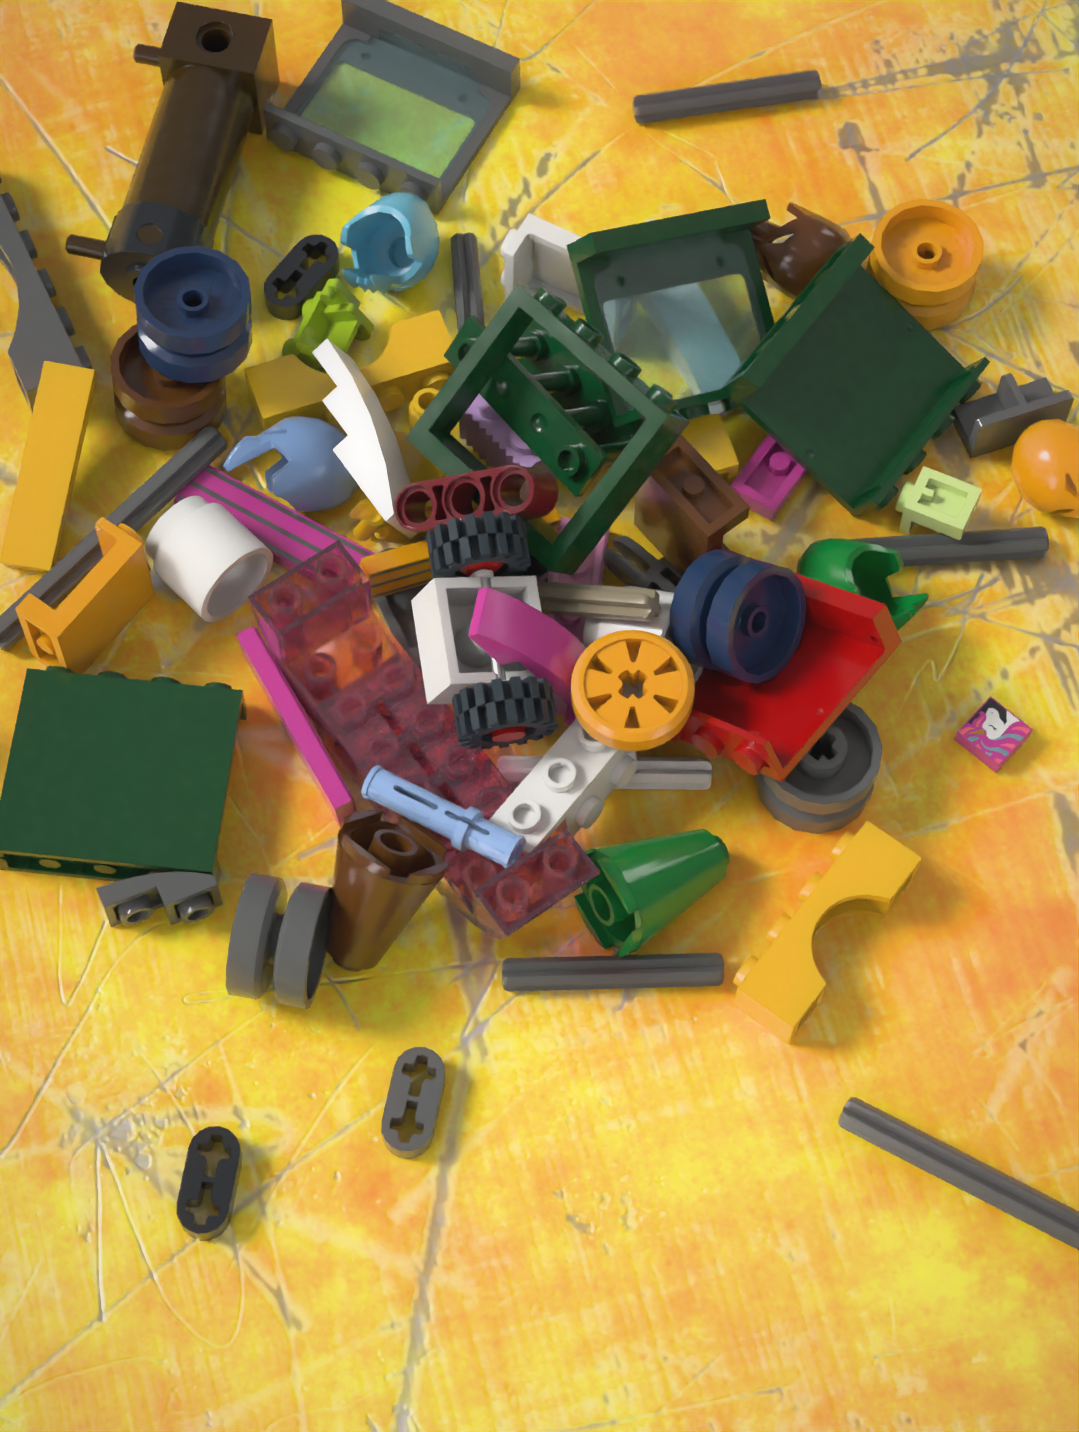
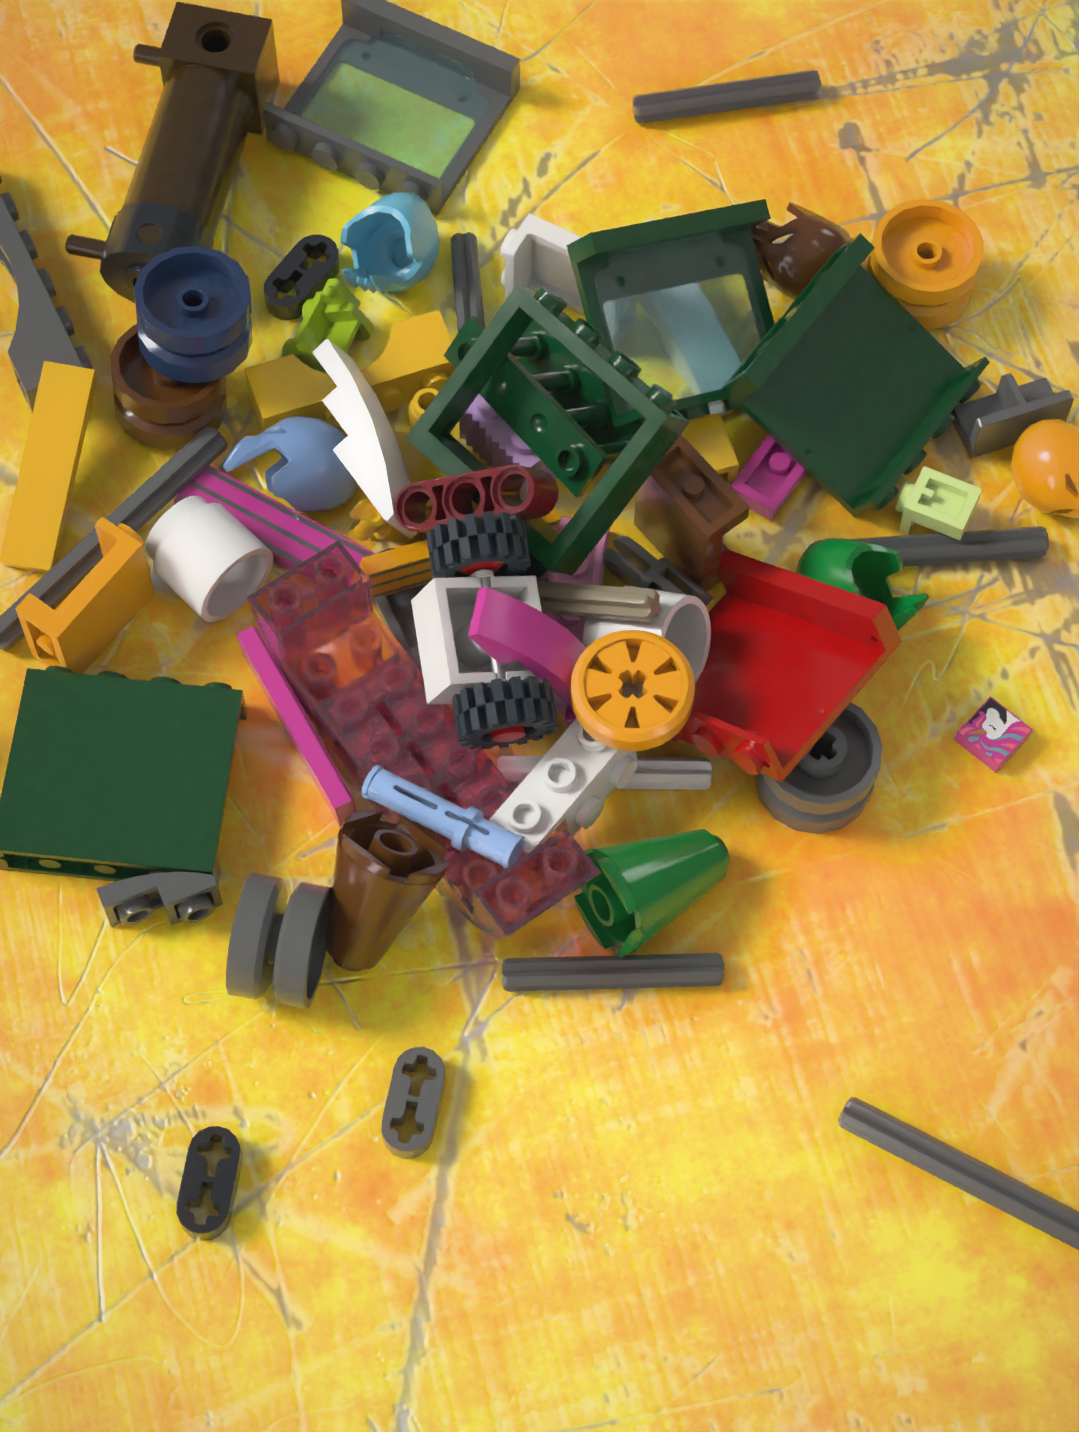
dark blue wheel [669,549,806,684] -> none
yellow arch [733,820,922,1045] -> none

